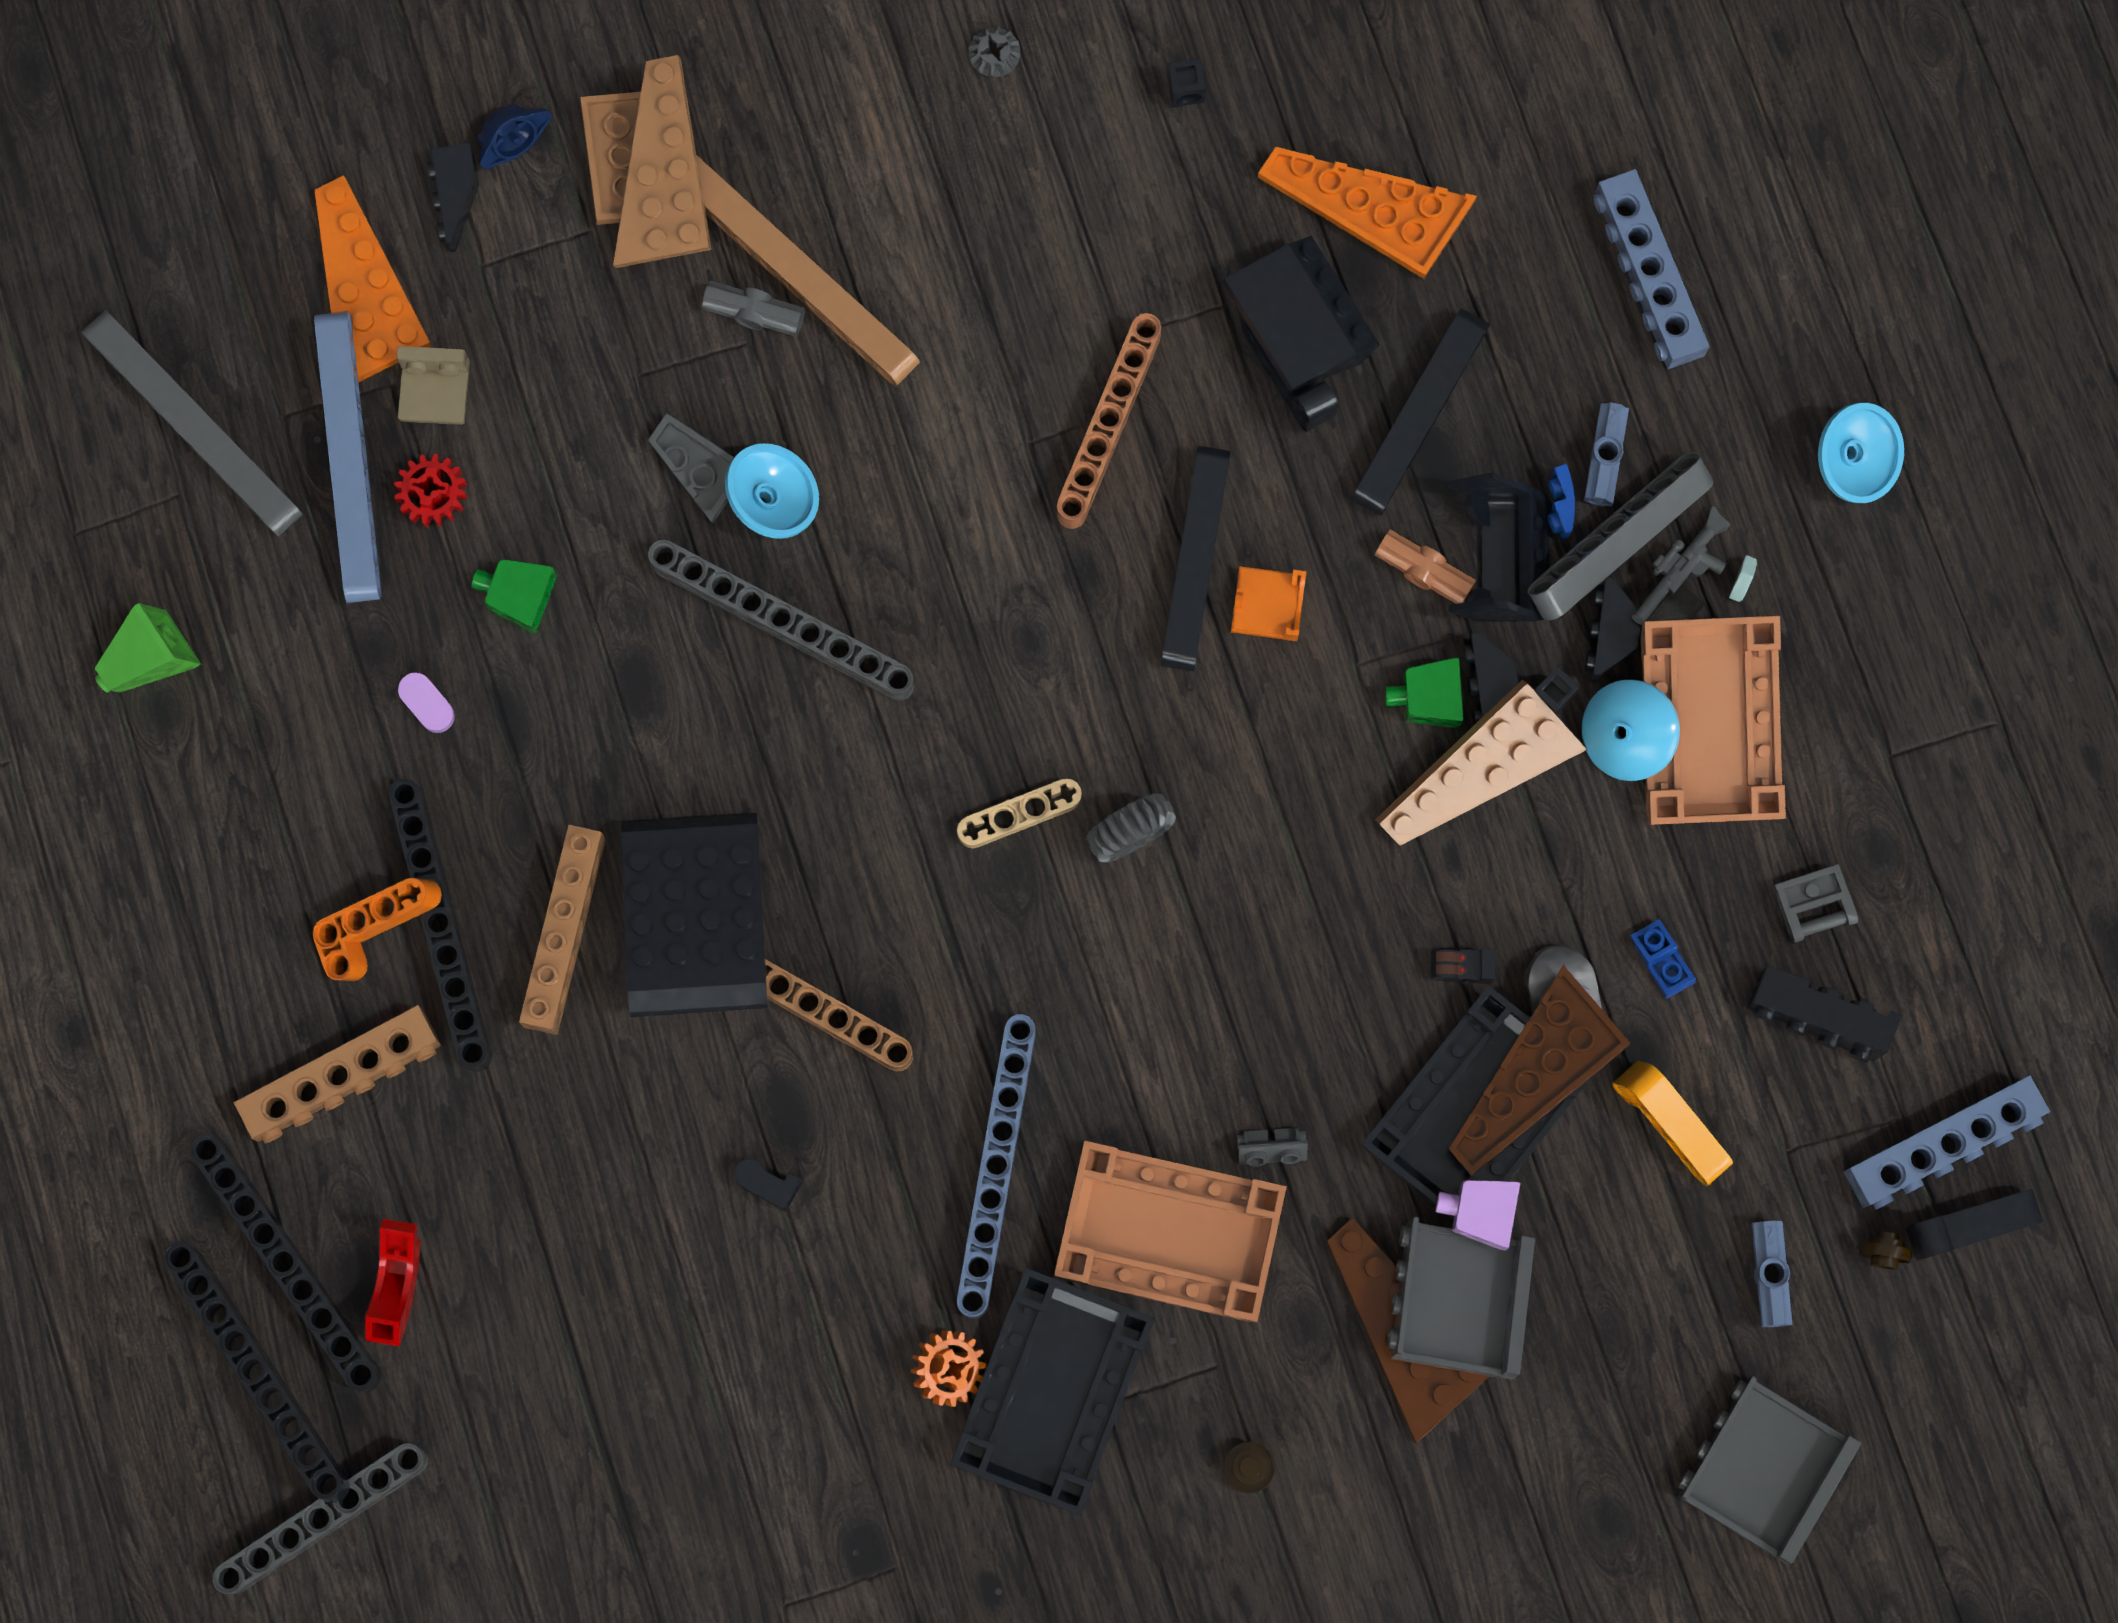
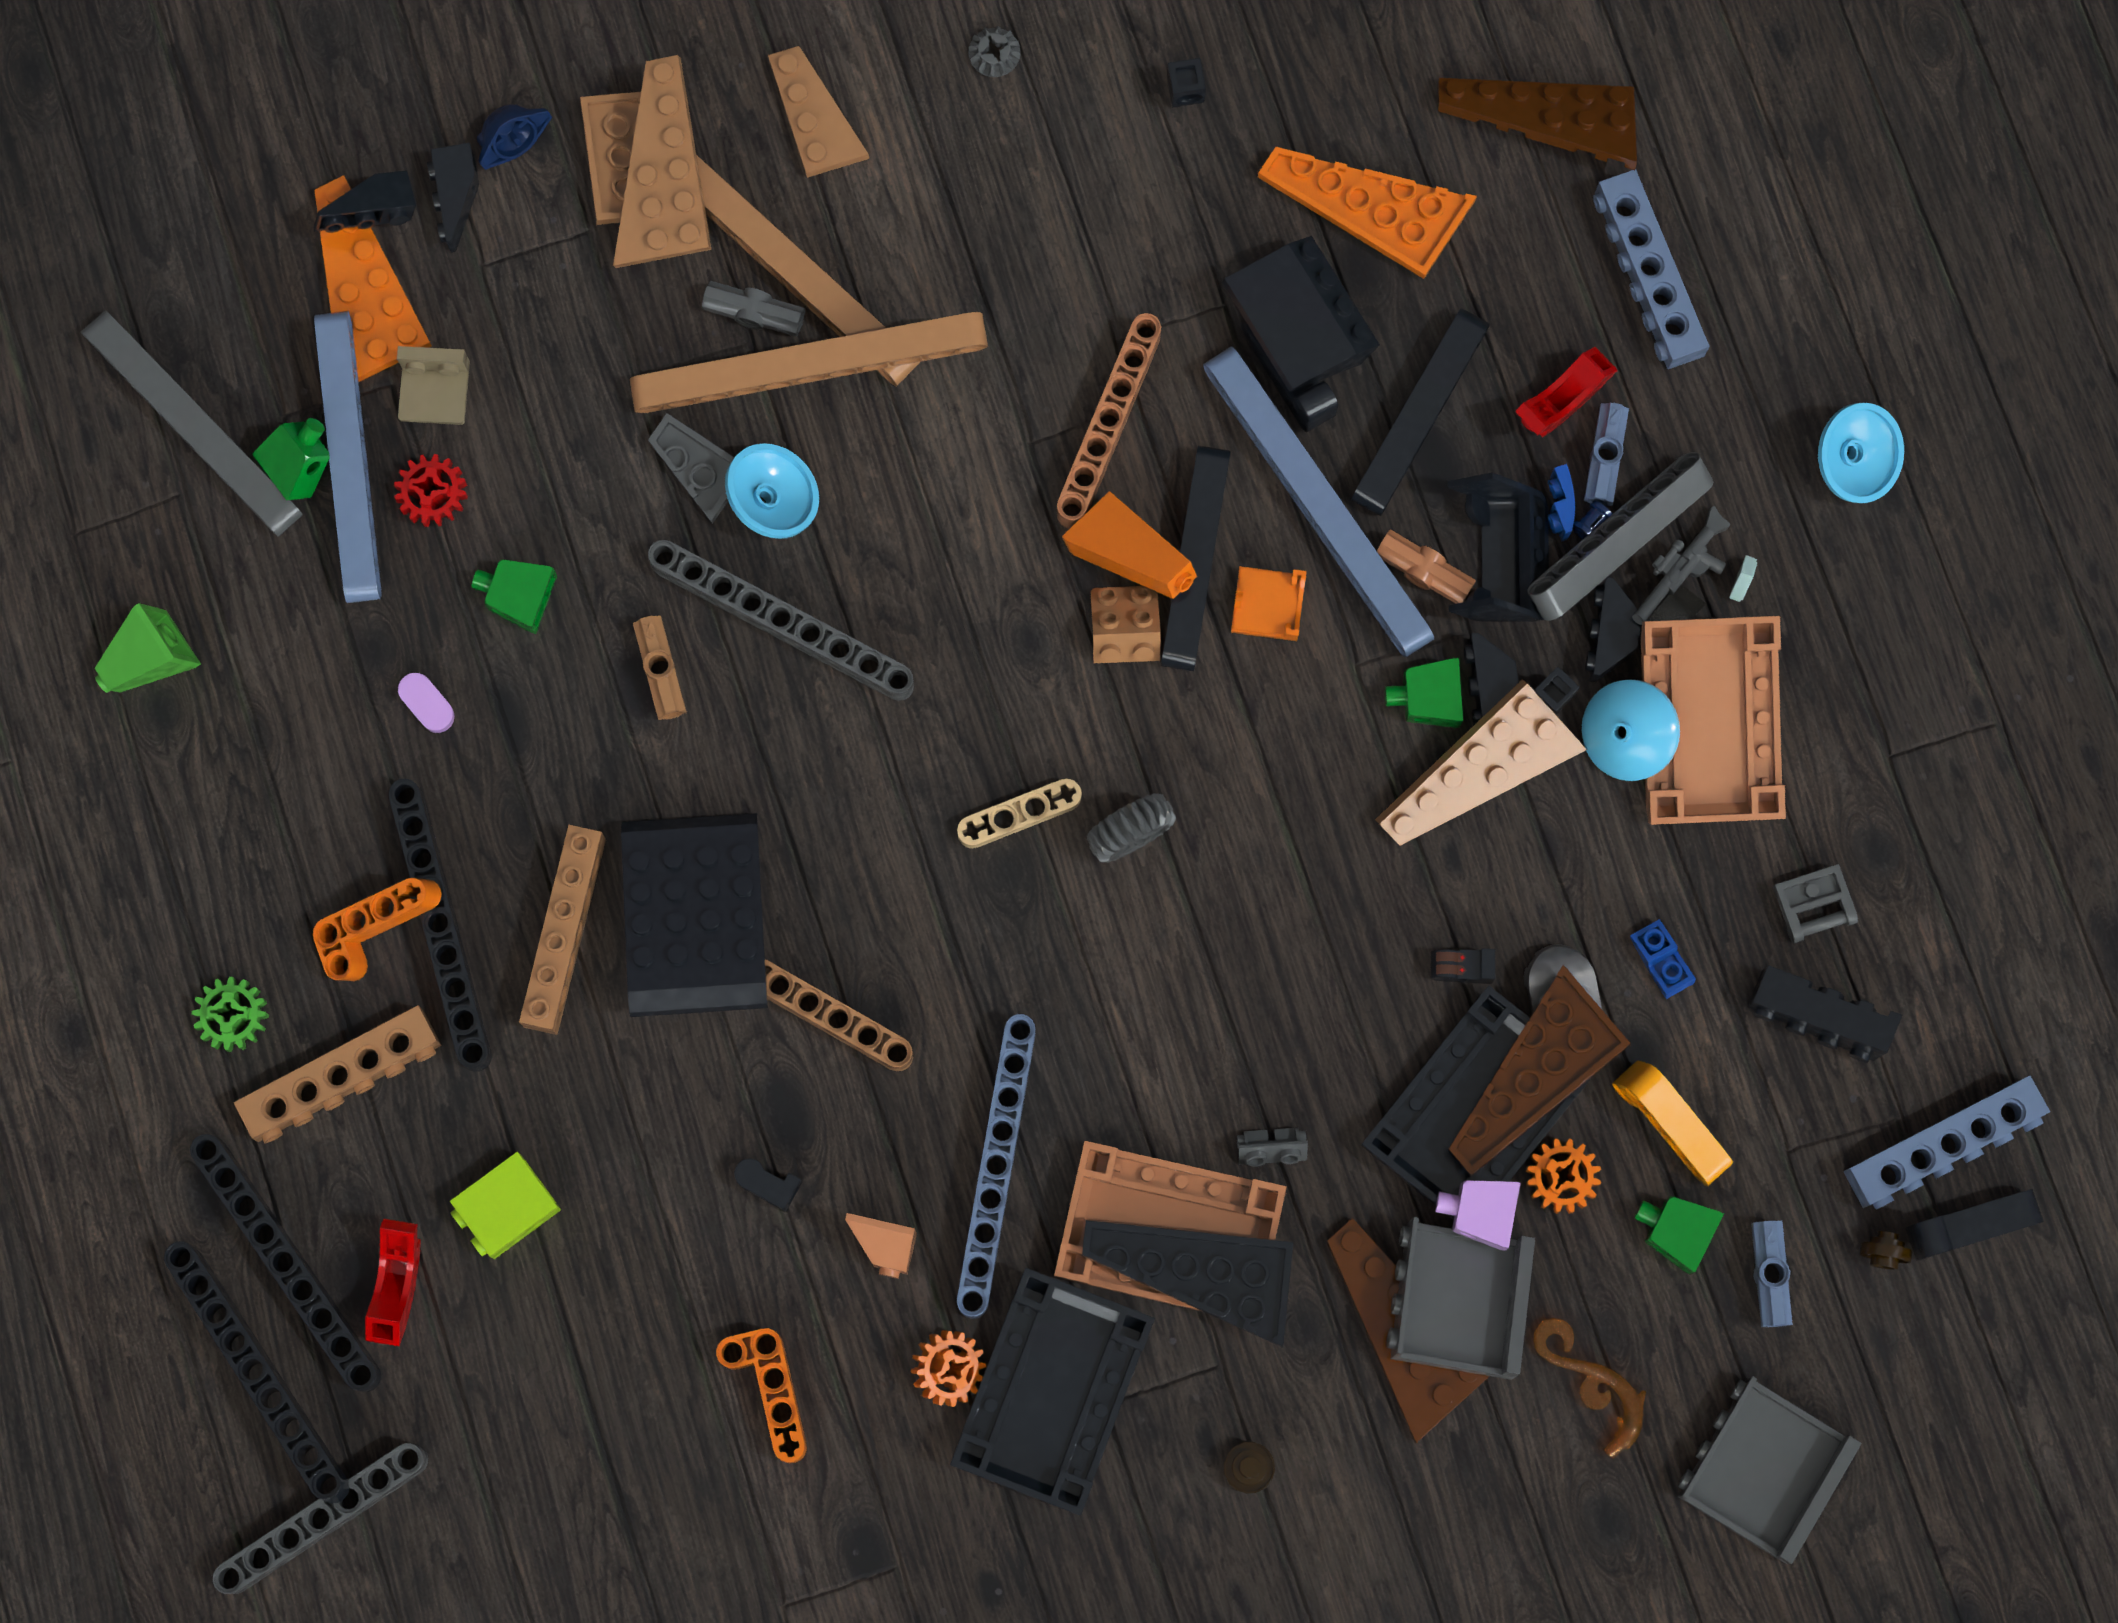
none -> bright green gear [192,977,269,1052]
none -> green torso [252,418,330,501]
none -> black slope [313,171,416,233]
none -> lime brick [450,1152,561,1259]
none -> medium nougat beam [630,312,988,413]
none -> medium nougat piece [633,616,687,720]
none -> orange beam [716,1328,807,1463]
none -> medium nougat wing [768,46,869,178]
none -> nougat slope [845,1213,917,1279]
none -> orange slope [1062,491,1197,599]
none -> black wing [1082,1220,1293,1348]
none -> medium nougat bracket [1091,586,1160,663]
none -> sand blue beam [1203,346,1434,658]
none -> reddish brown wing [1438,78,1637,170]
none -> red arch [1515,347,1618,437]
none -> orange gear [1526,1139,1601,1214]
none -> clear orange plant [1533,1318,1646,1459]
none -> dark blue bush [1572,501,1613,540]
none -> green torso [1634,1196,1724,1275]

